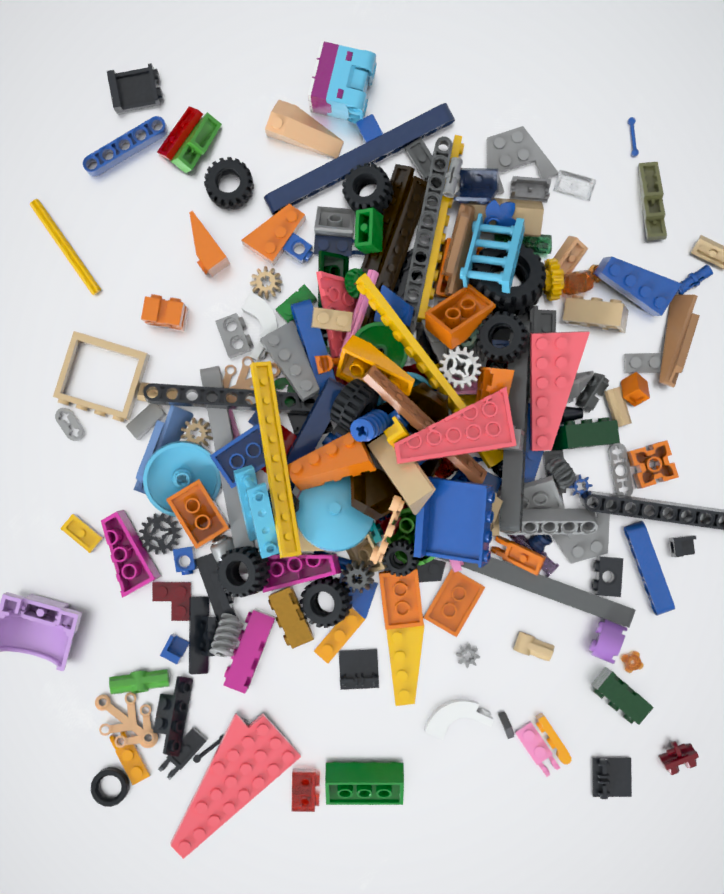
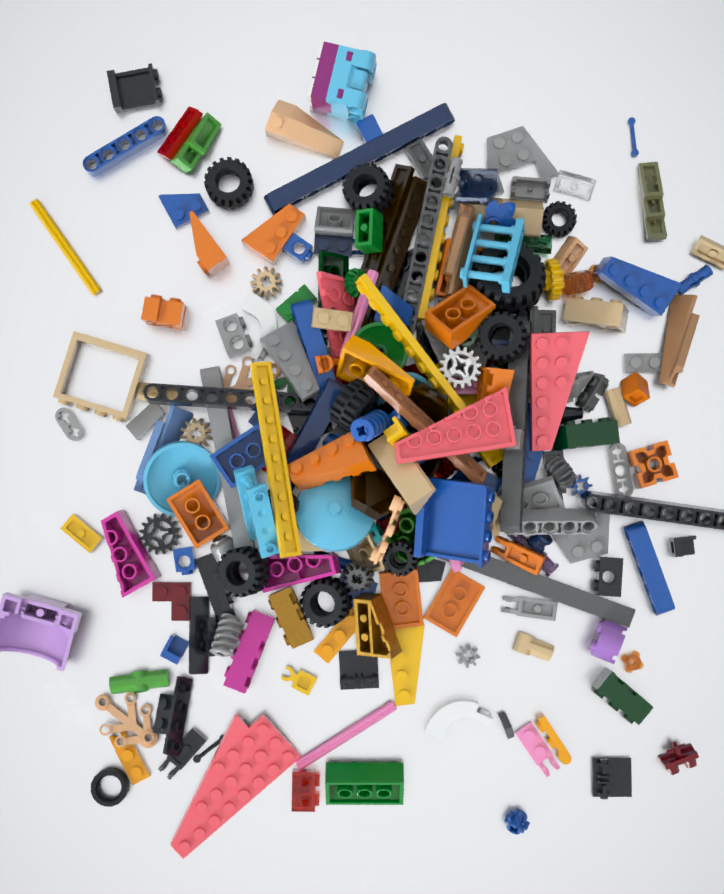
none -> blue wing [158,193,210,229]
none -> yellow plate [281,666,317,695]
none -> bright pink axle [296,701,397,770]
none -> pearl gold wedge [353,592,402,659]
none -> light grey hinge [501,596,558,621]
none -> blue gear [504,809,530,835]
none -> black tyre [542,201,577,238]

